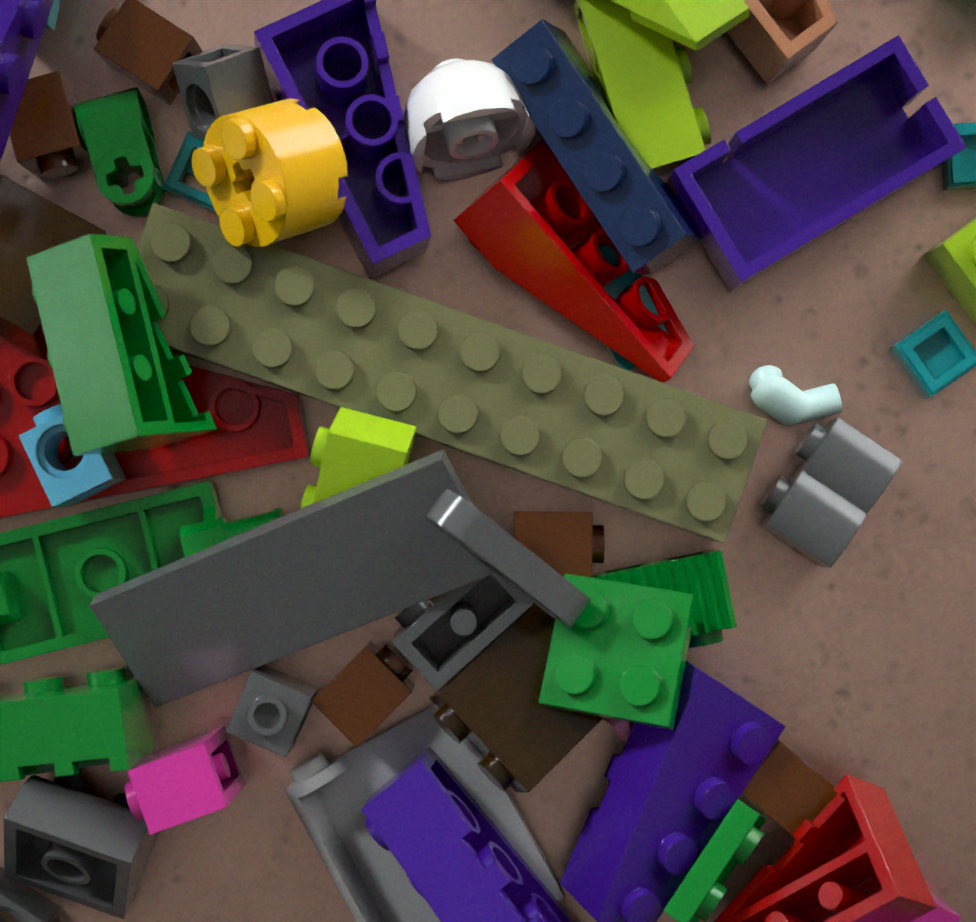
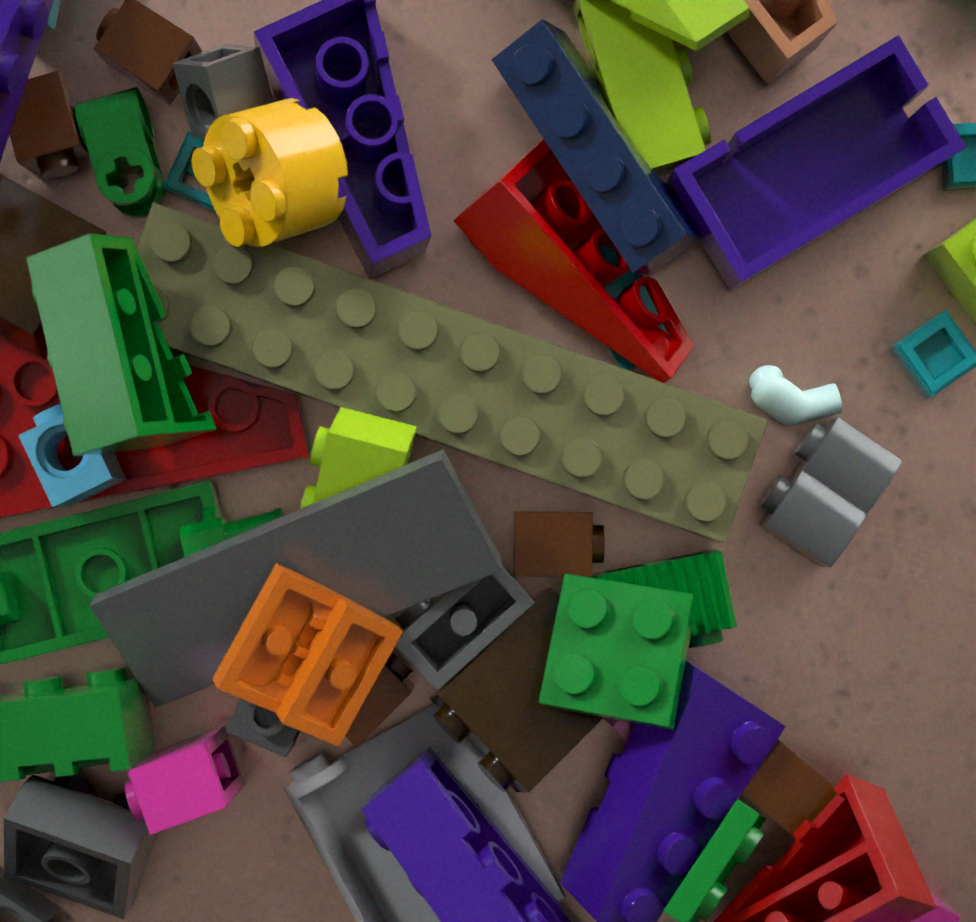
white cylinder [403,58,535,180] -> none
dark grey beam [425,489,590,628] -> none
none -> orange slope [212,563,403,746]

